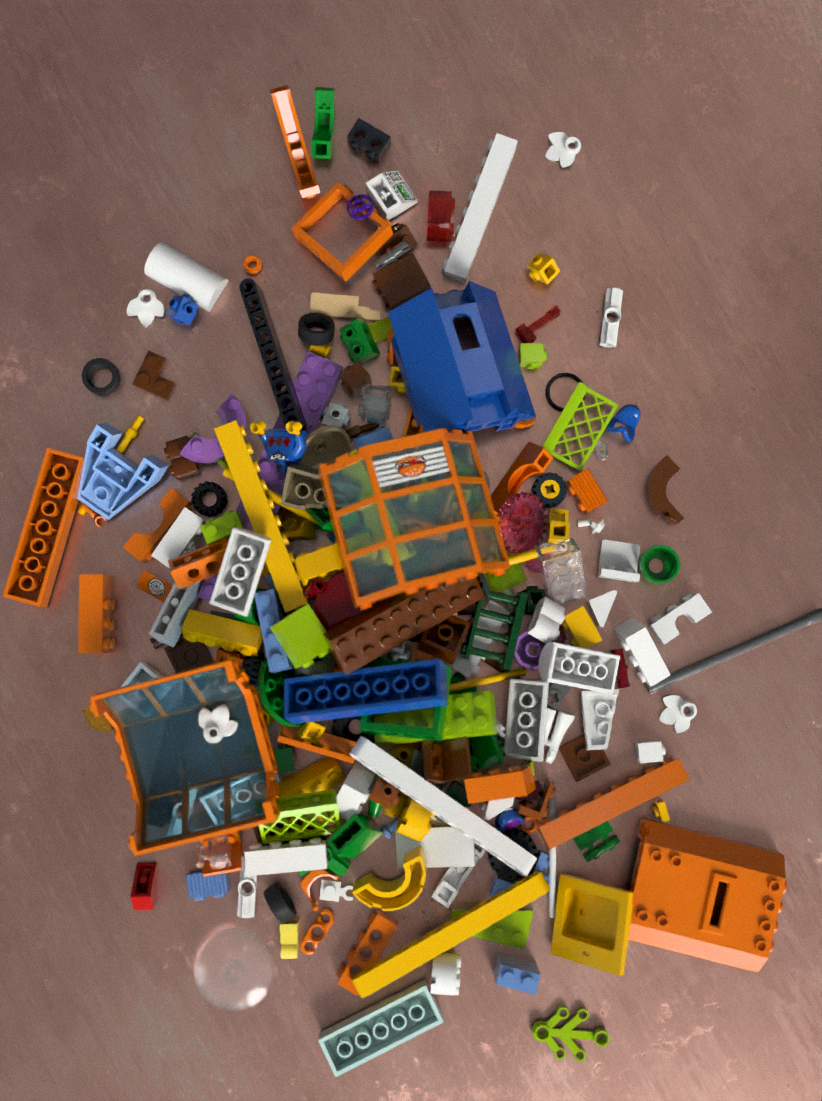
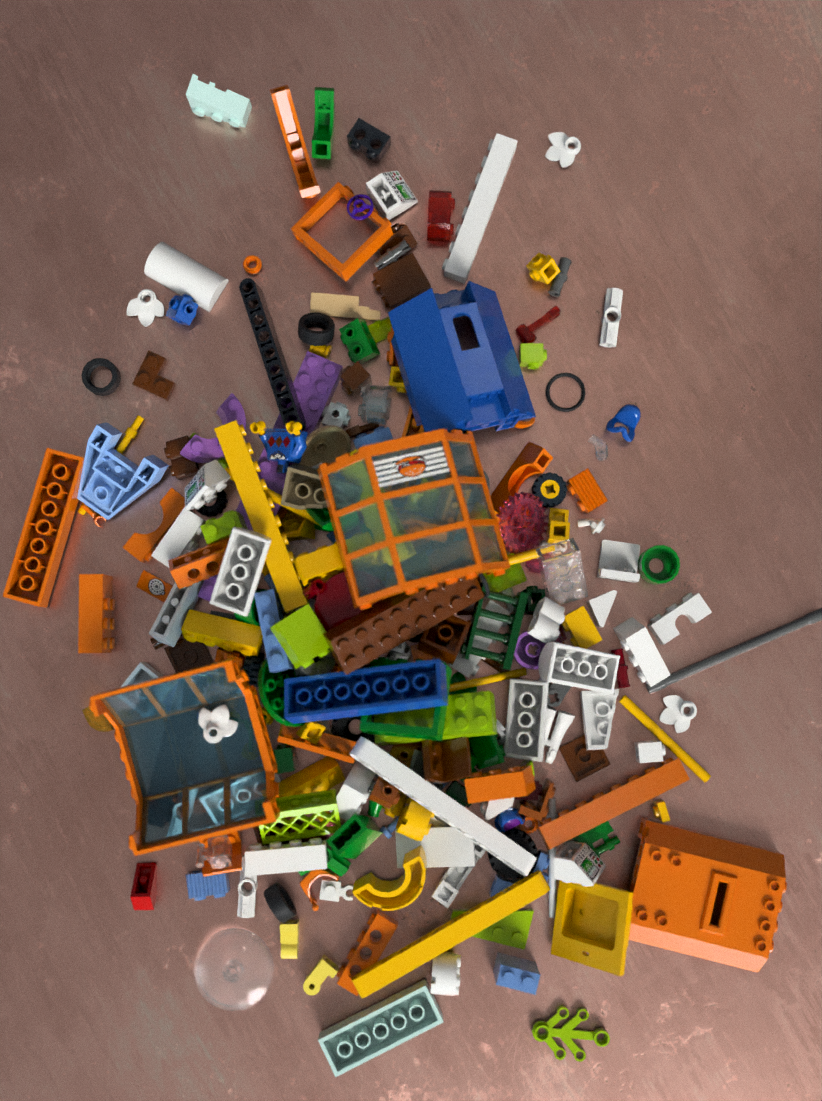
orange piece [300,909,334,955] -> none
lime fence [542,381,619,472] -> none
reddish brown arch [646,455,684,525] -> none
none -> white slope [184,460,231,511]
none -> light aqua wedge [186,74,252,128]
none -> light yellow leg [303,955,339,995]
none -> dark grey pin [548,257,572,297]
none -> white slope [554,840,605,887]
none -> yellow piece [619,695,711,783]

